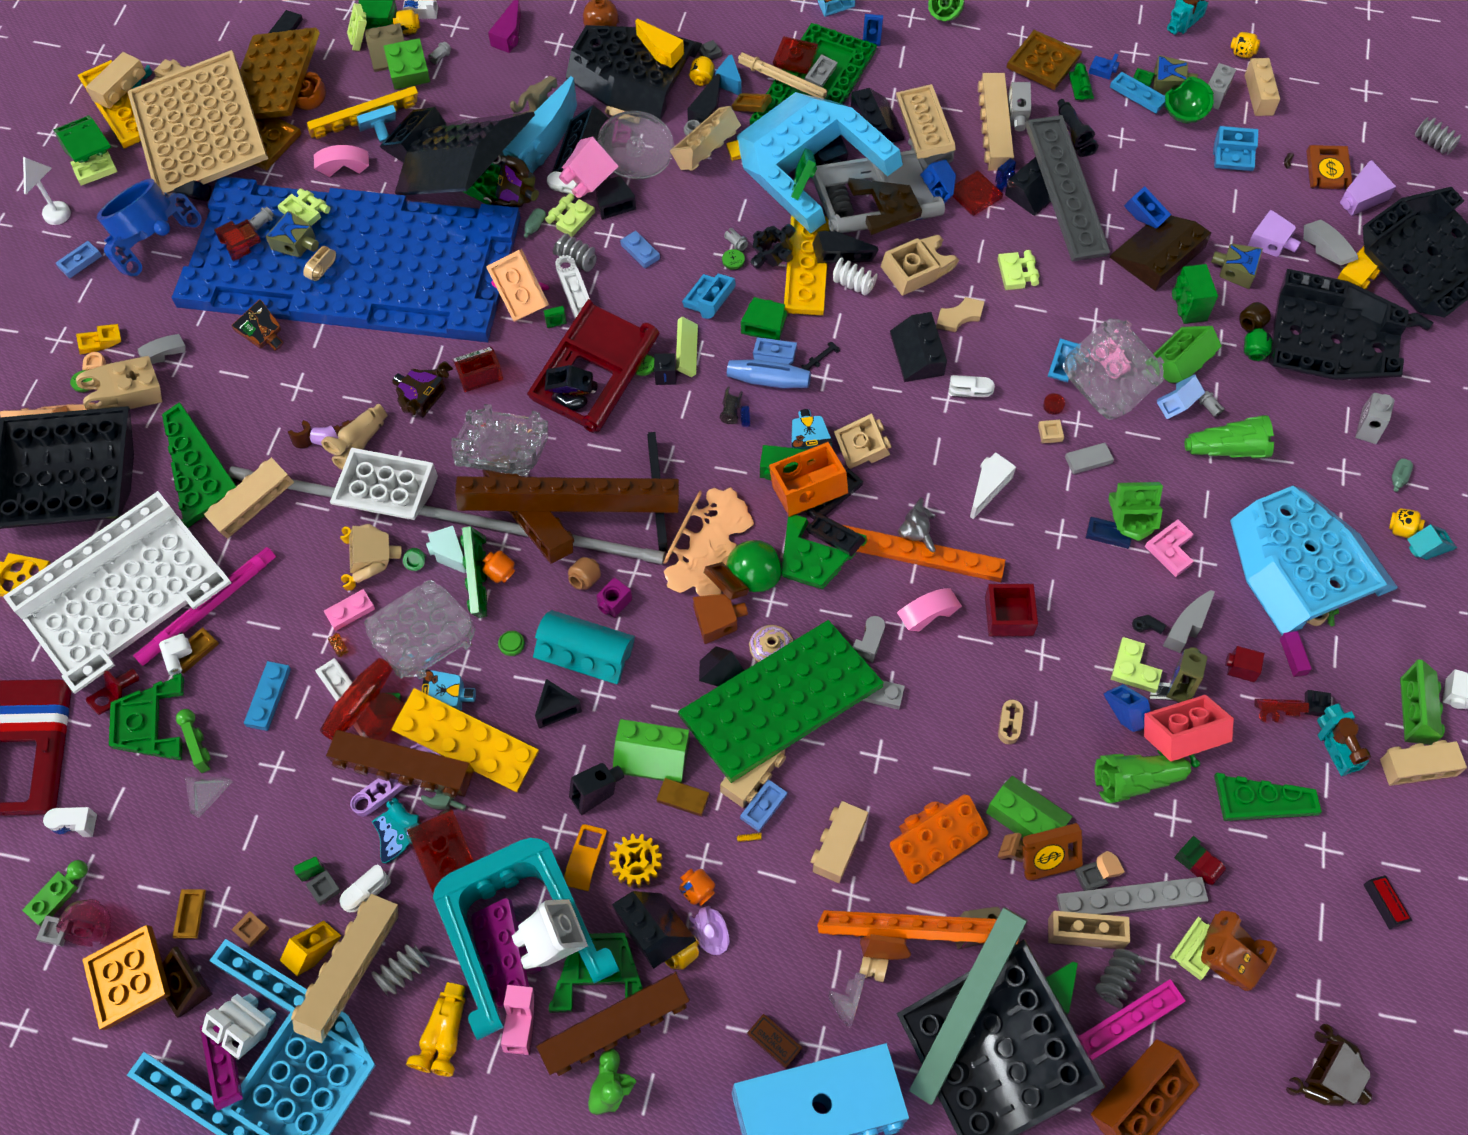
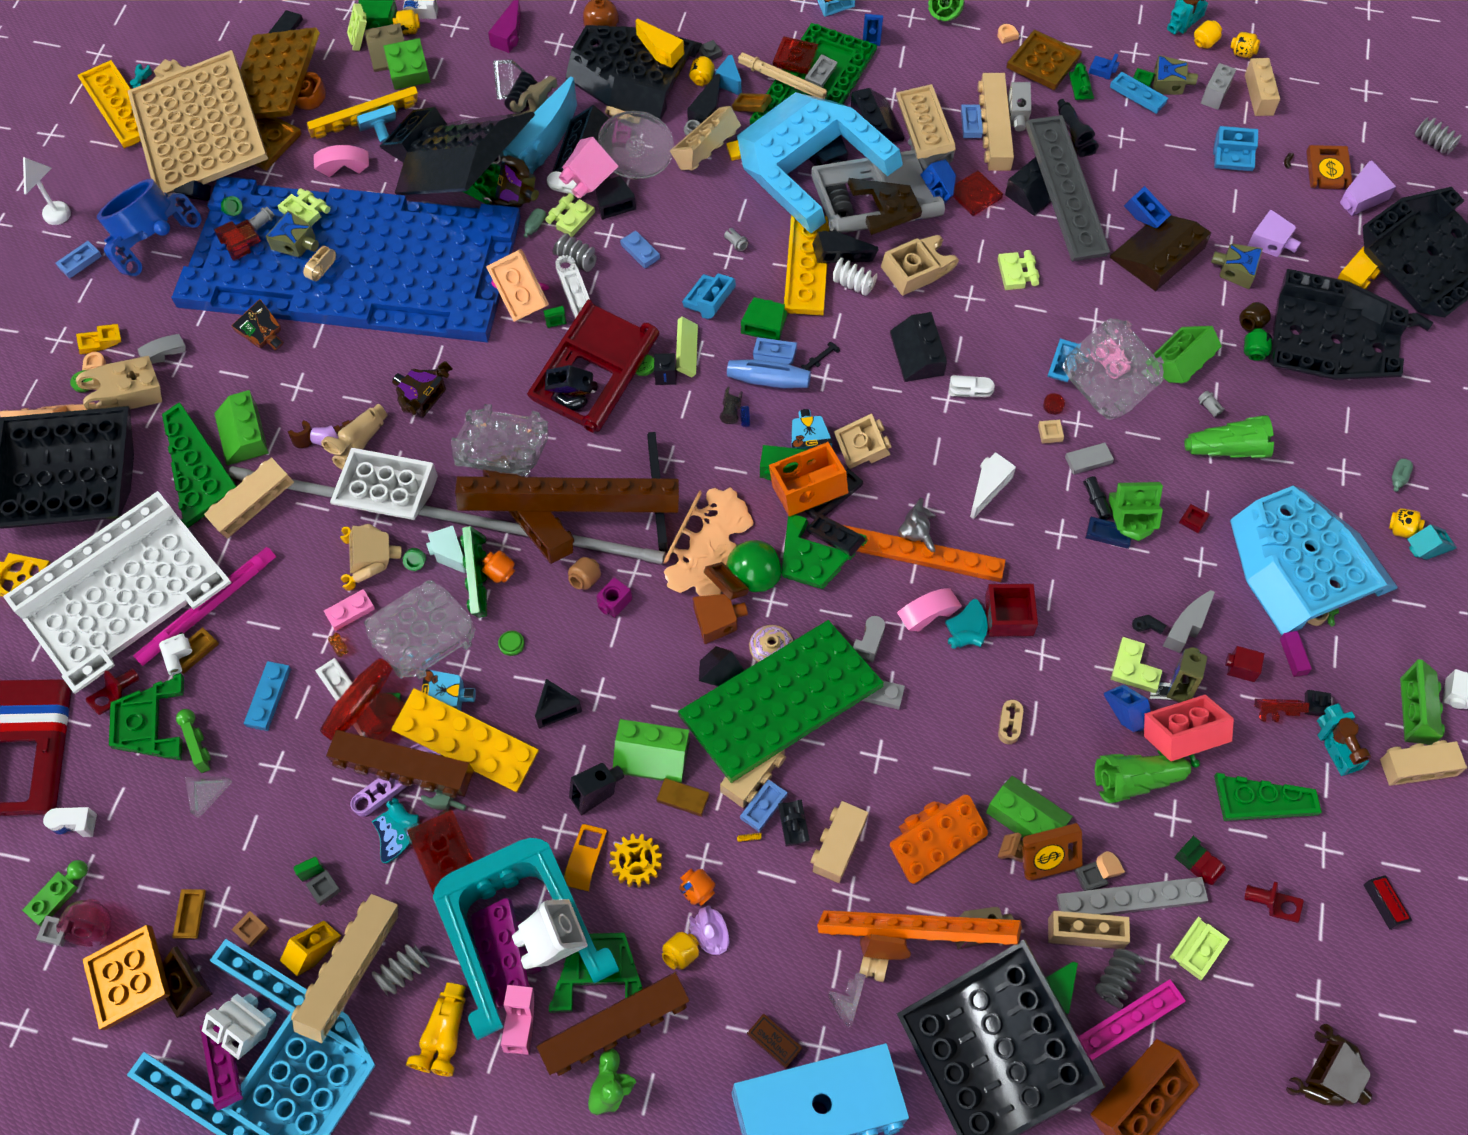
green slope [53,115,111,163] -> none
yellowish green plate [70,152,118,186] -> none
tan brick [86,52,146,109] -> none
white arm [339,864,391,913] -> none
light grey pin [428,42,451,65] -> none
clear red slope [452,346,504,393] -> none
teal brick [533,610,635,684] -> none
black slope [612,891,696,969] -> none
bright green piece [722,249,745,270] -> none
black piece [750,224,795,269] -> none
green wing [791,148,817,200] -> none
sand green tile [909,907,1028,1105] -> none
tan tile [936,297,985,332] -> none
clear blue plate [995,158,1016,193] -> none
bright pink plate [1145,519,1194,577] -> none
medium blue slope [1157,374,1205,419] -> none
green cylinder [1165,77,1214,124] -> none
green brick [1172,264,1218,324] -> none
dark orange piece [1201,911,1277,991] -> none
light grey slope [1303,220,1358,265] -> none
light grey torso [1355,393,1395,444] -> none
none -> bright green slope [214,390,269,465]
none -> green tile [221,196,243,216]
none -> clear slope [493,59,526,99]
none -> black piece [504,72,538,113]
none -> black hips [778,799,810,847]
none -> teal arm [945,599,988,649]
none -> medium blue plate [961,105,983,138]
none -> light nougat tile [997,24,1019,44]
none -> black pin [1083,476,1113,520]
none -> dark red tile [1179,504,1210,533]
none -> yellow head [1194,20,1222,49]
none -> dark red bracket [1245,882,1304,923]

